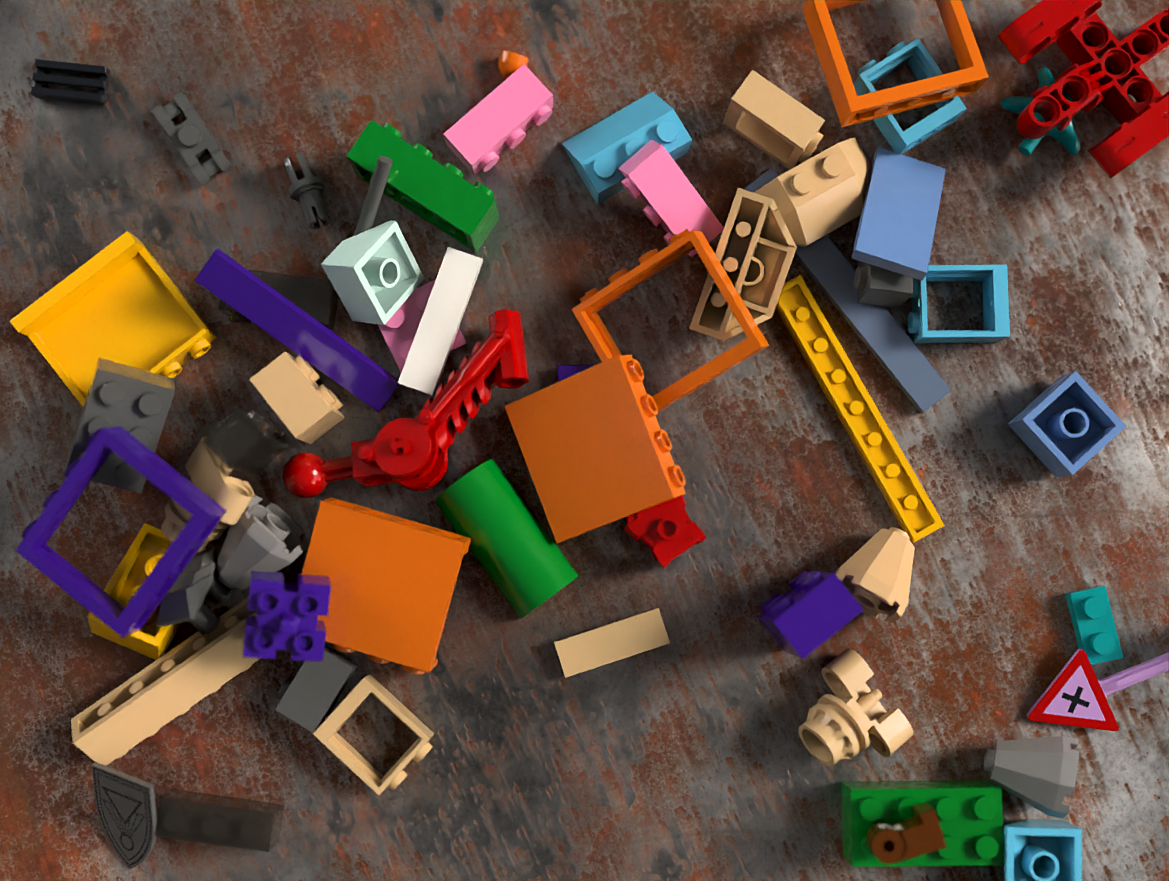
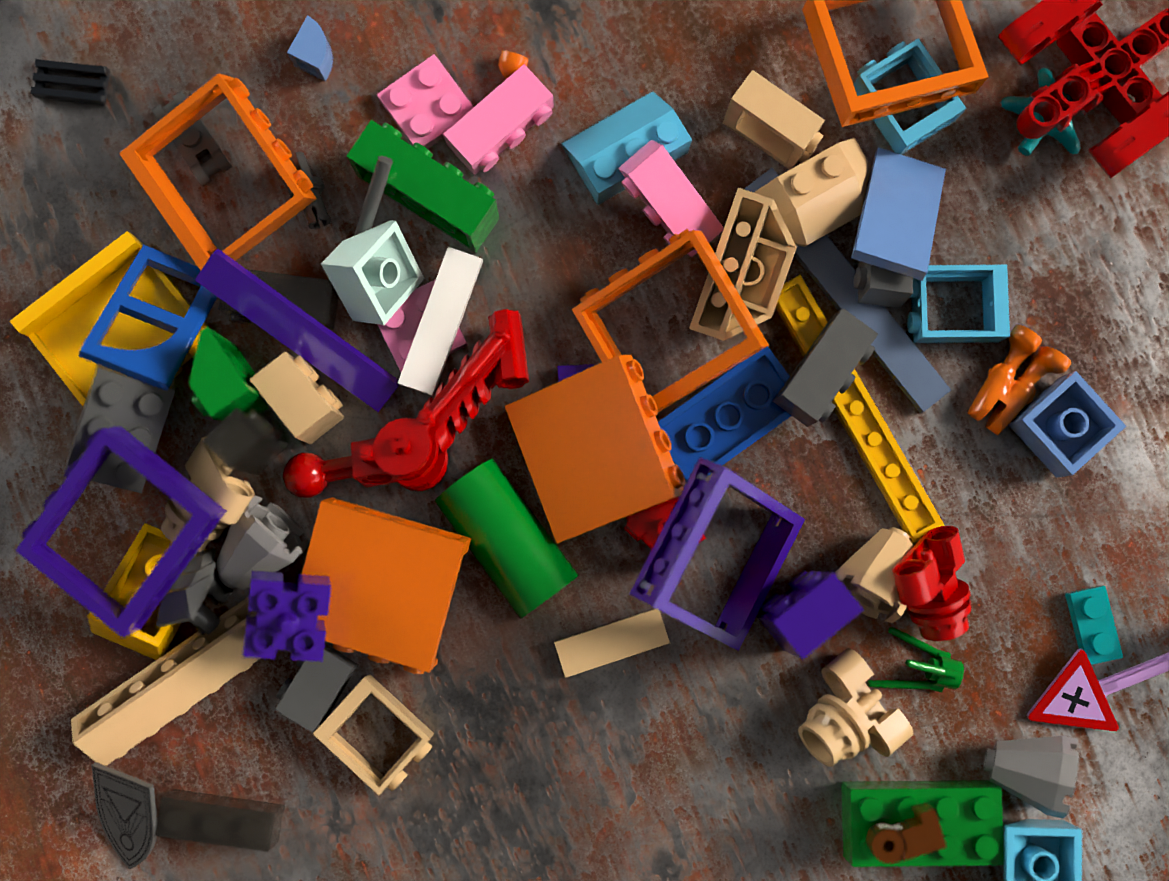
none -> blue window [79,244,217,390]
none -> orange window [119,73,317,271]
none -> green slope [189,327,271,428]
none -> medium blue brick [287,15,333,81]
none -> bright pink plate [377,54,474,149]
none -> dark purple window [629,458,805,651]
none -> blue plate [658,347,792,482]
none -> dark grey brick [772,308,878,427]
none -> green plant [867,627,964,692]
none -> red beam [892,526,972,641]
none -> orange piece [968,324,1071,435]

